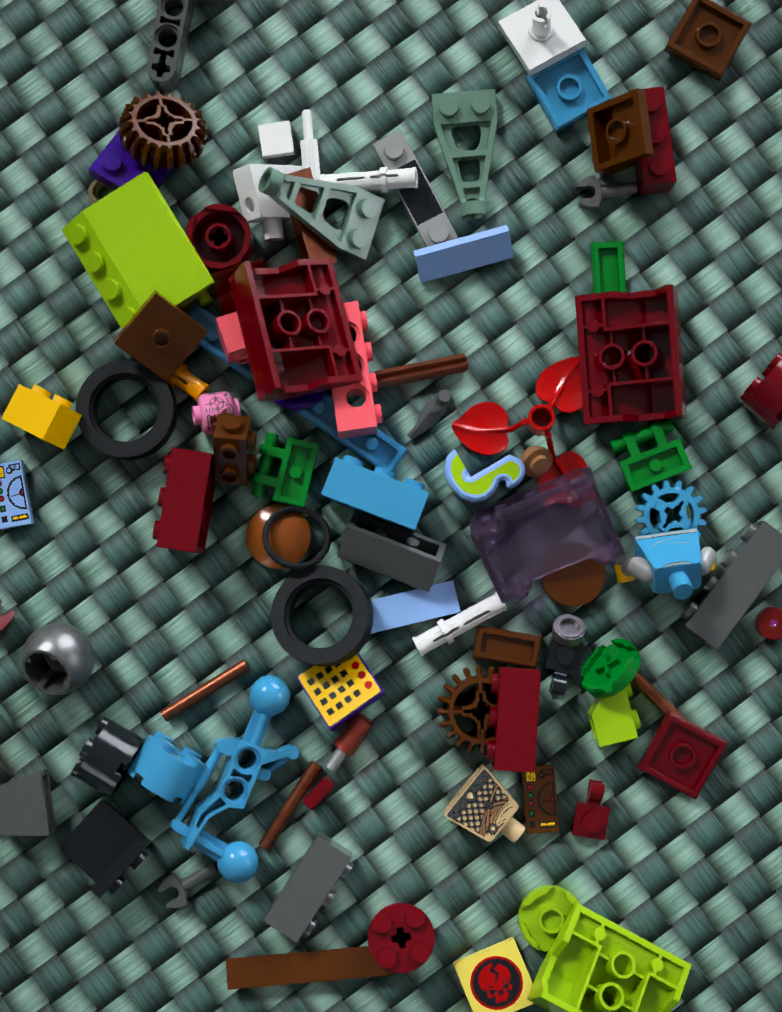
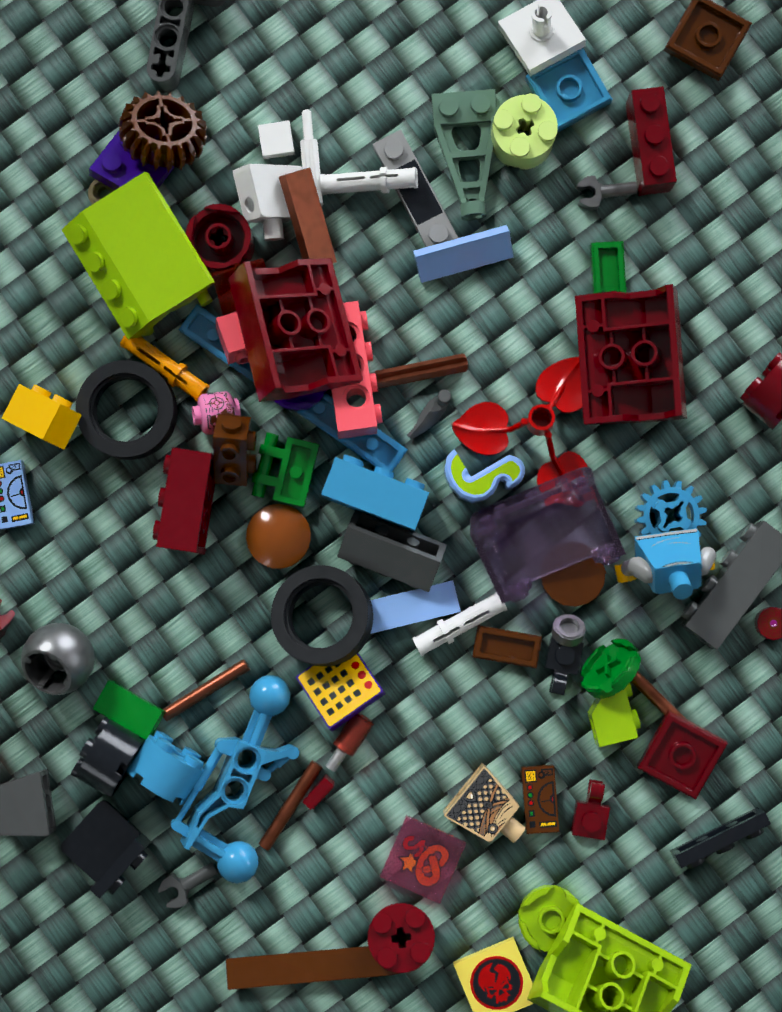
reddish brown plate [114,290,208,382] -> none
sand green plate [258,167,385,260] -> none
black tyre [262,505,331,570] -> none
dark grey brick [263,831,354,943] -> none
reddish brown gear [436,665,496,755] -> none
dark red brick [486,666,541,773] -> none
medium nougat plate [521,446,553,477] -> none
reddish brown plate [587,88,654,175] -> none
green plate [609,420,692,493] -> none
none -> green tile [93,680,166,740]
none -> clear pink tile [380,815,466,904]
none -> yellowish green brick [491,93,558,170]
none -> black plate [670,808,771,869]

